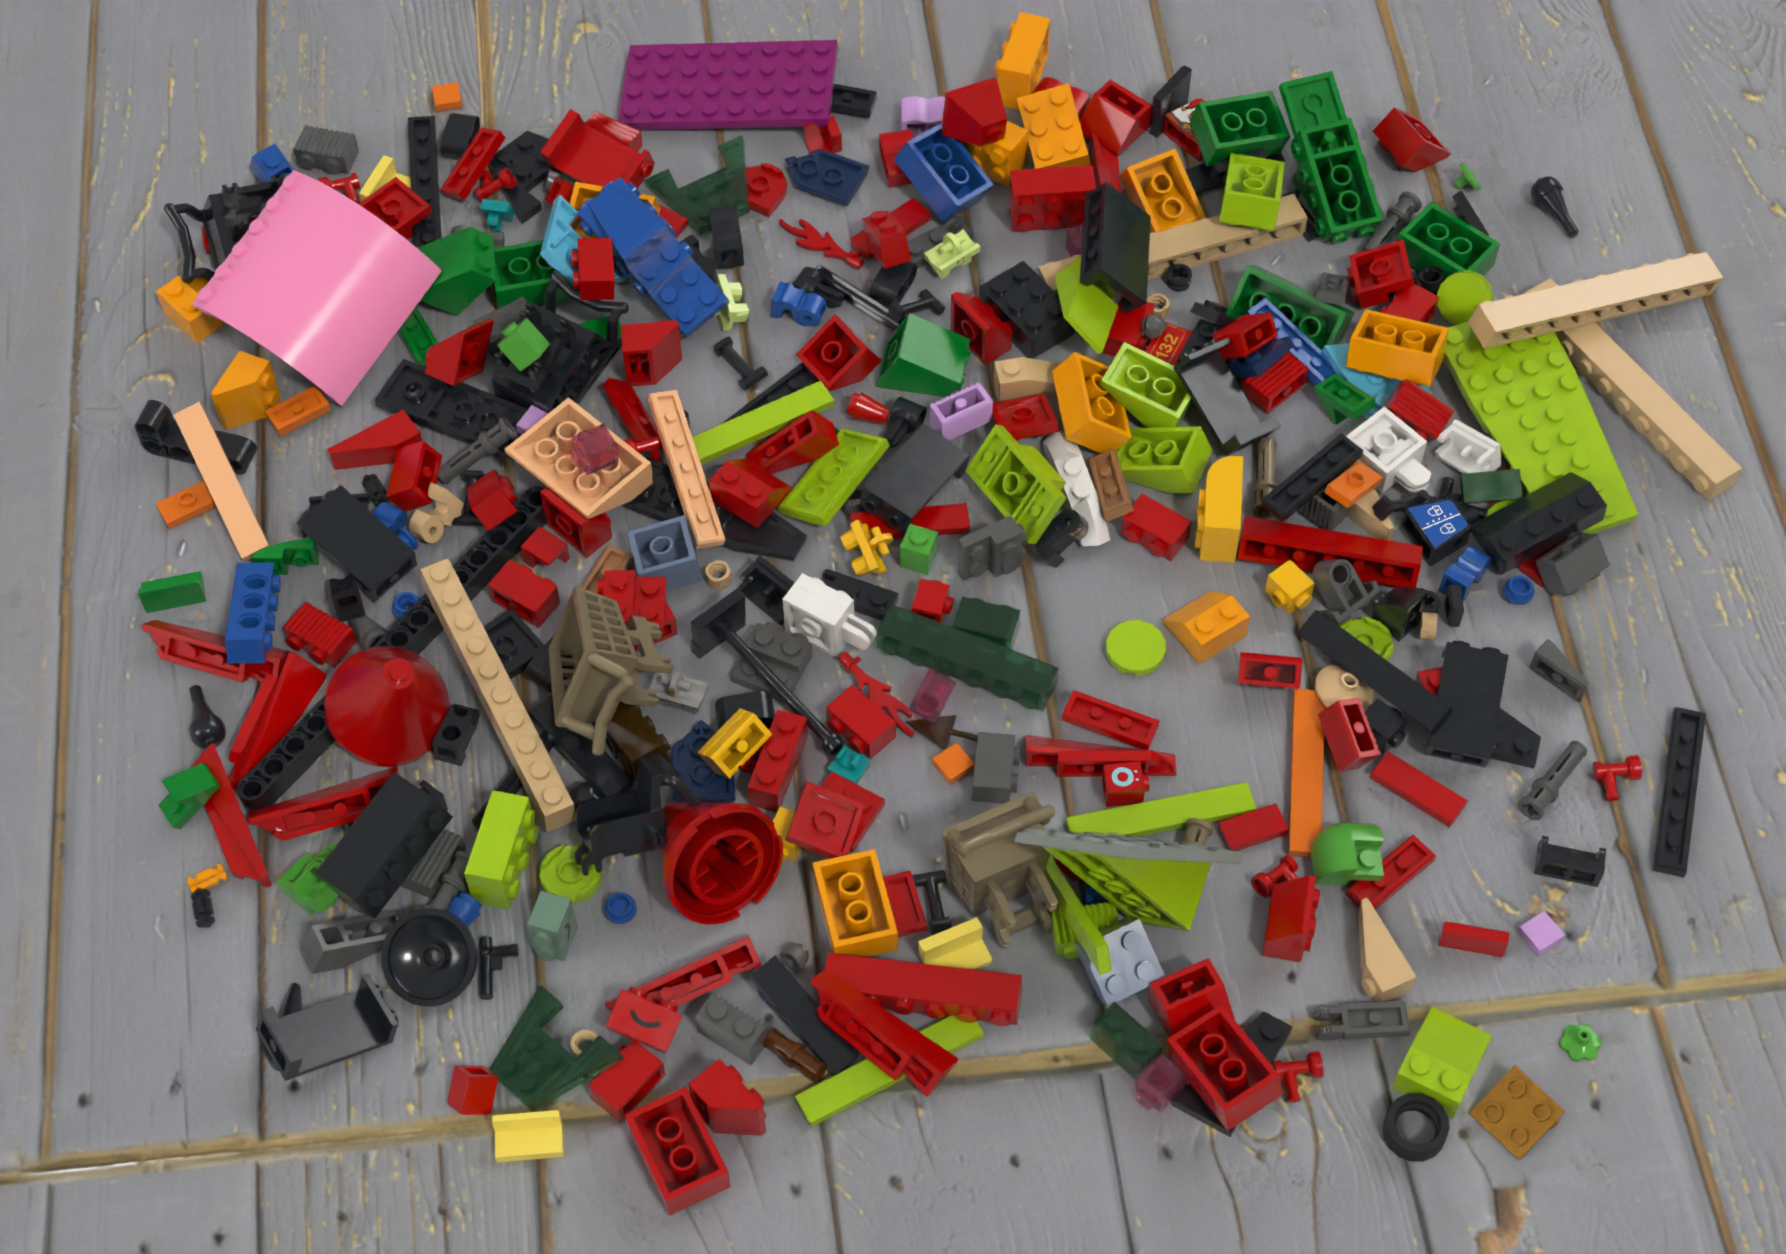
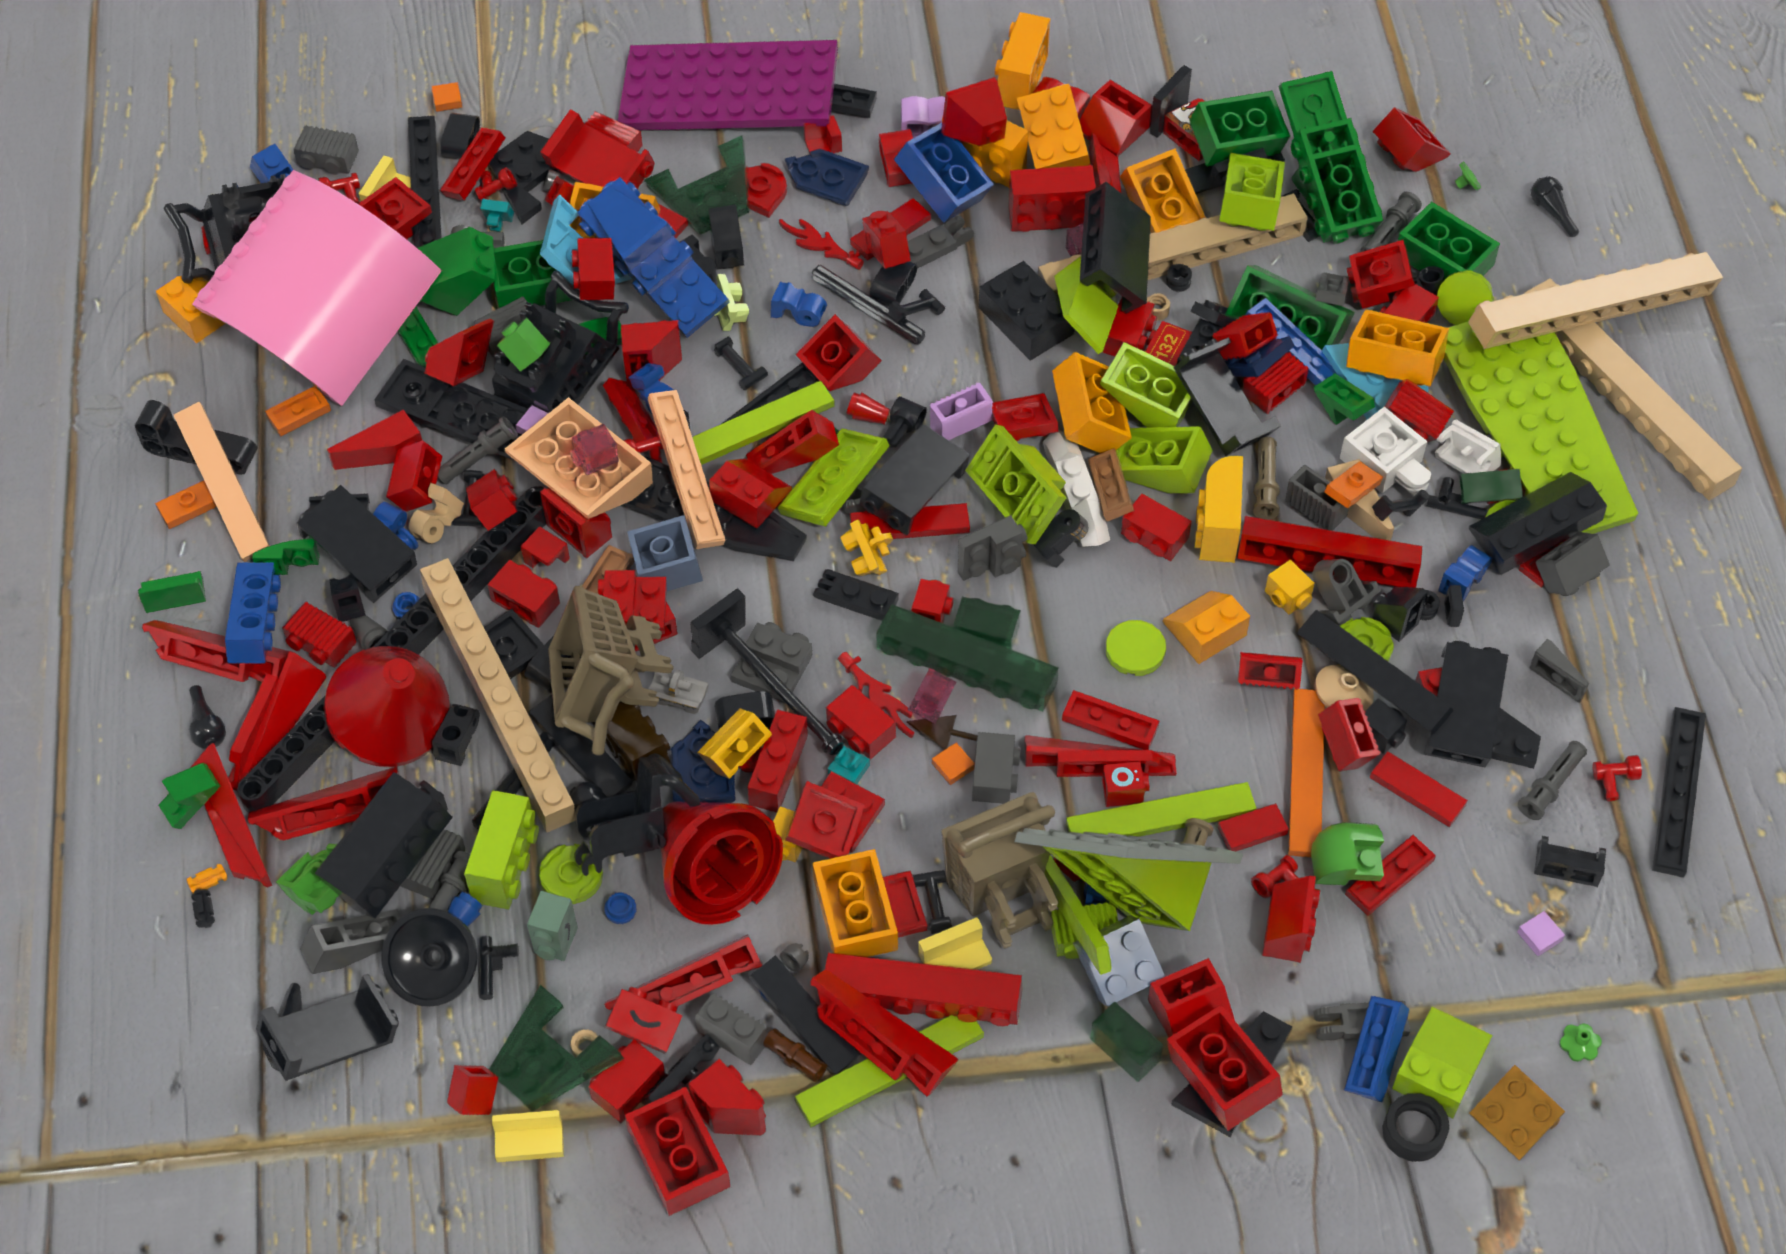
light orange slope [211,350,281,429] -> none
black piece [362,474,389,507] -> none
tan axle [705,560,732,590] -> none
black hinge [738,555,794,626] -> none
white brick [783,573,877,658] -> none
black axle [792,267,845,307] -> none
green slope [876,313,971,397] -> none
bright green brick [900,524,938,575] -> none
yellowish green hips [924,230,980,279] -> none
red slope [951,292,1013,365] -> none
tan slope [993,357,1061,401] -> none
clear pink brick [1135,1054,1187,1113] -> none
dark grey hinge [1141,314,1167,339] -> none
black tile [1261,433,1364,523] -> none
red piece [1273,1051,1324,1103] -> none
tan slope [1357,898,1417,1002] -> none
torso [1401,497,1479,566] -> none
tan axle [1419,612,1438,640] -> none
red tile [1438,921,1509,957] -> none
black wing [1452,190,1489,236] -> none
blue plate [1504,576,1535,605] -> none
none -> blue leg [628,363,673,416]
none -> black hinge [641,1034,721,1106]
none -> blue slope [1344,996,1409,1103]

